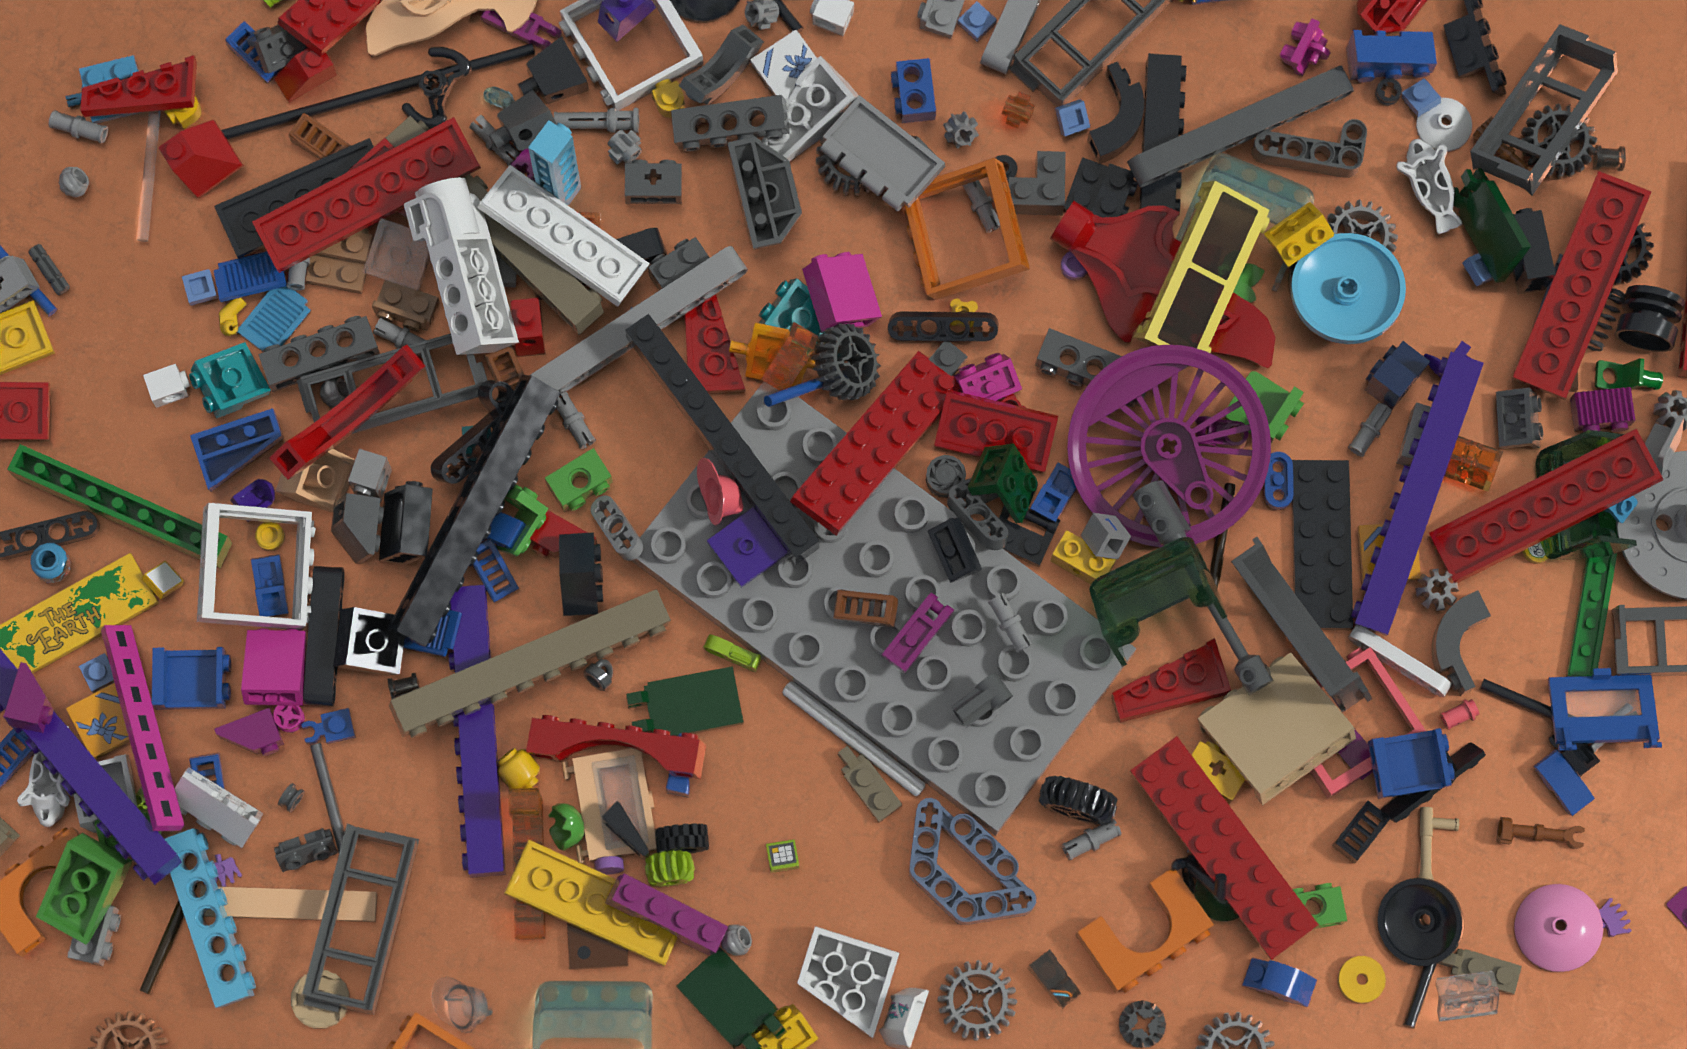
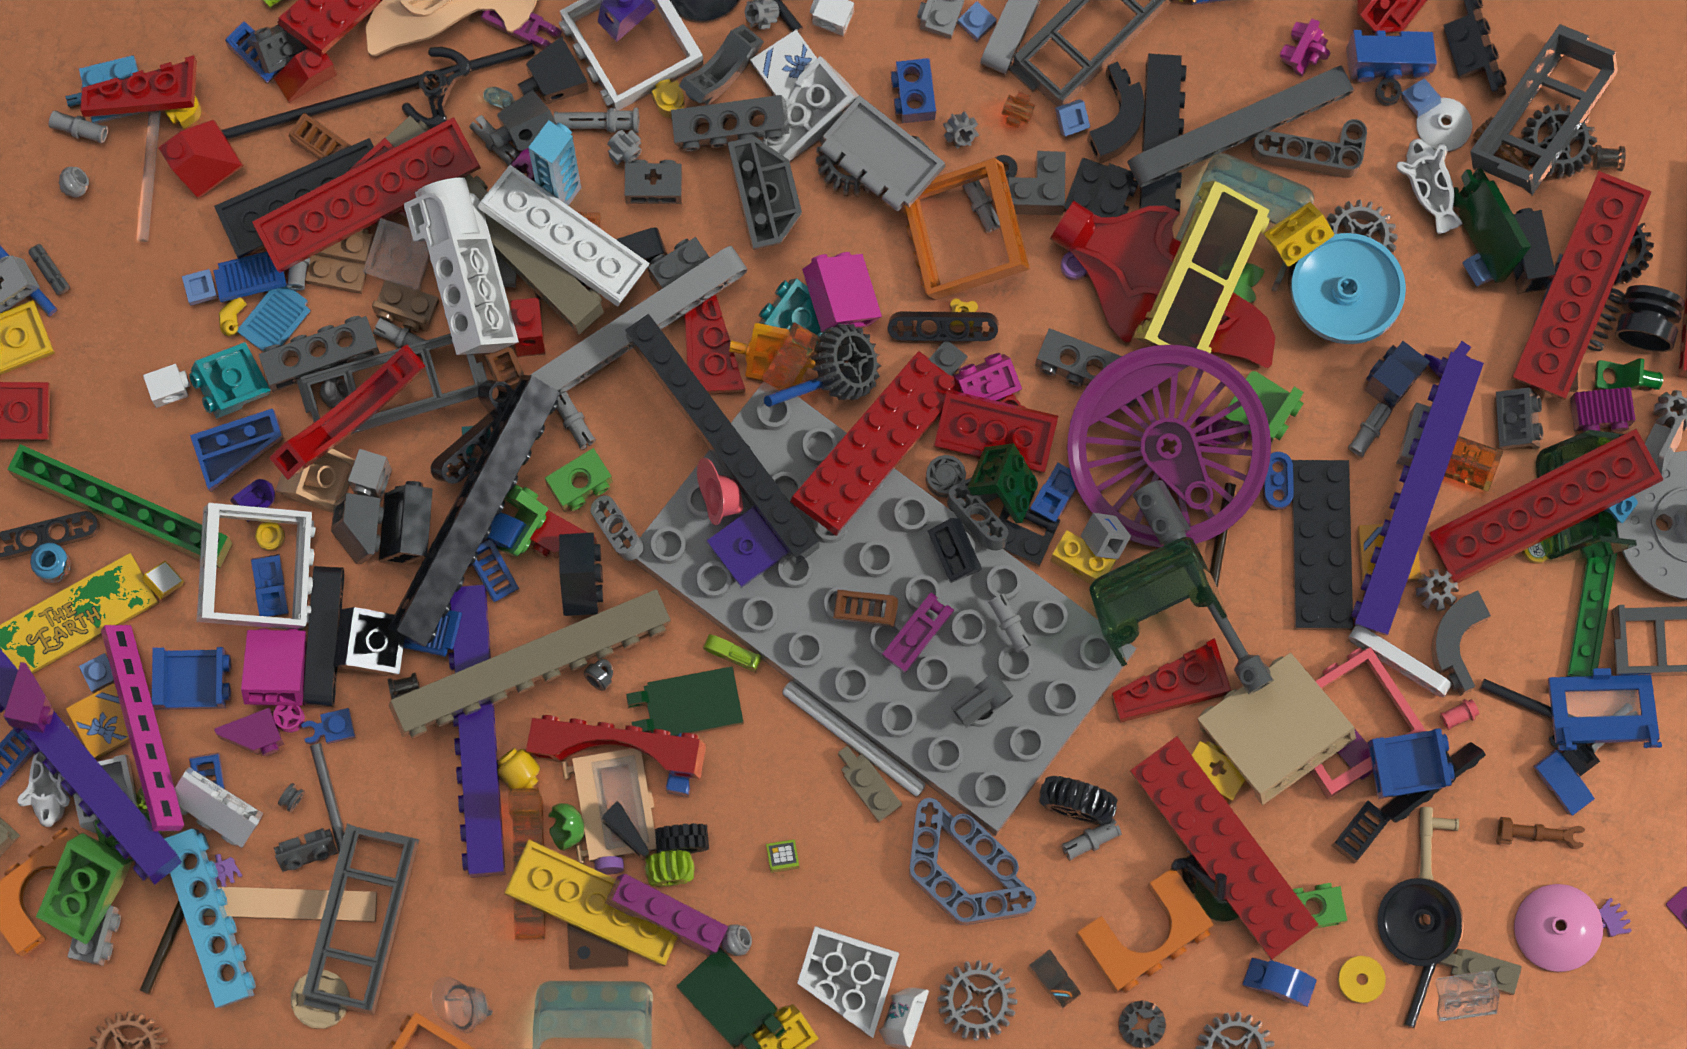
dark grey piece [1231,537,1372,713] -> none

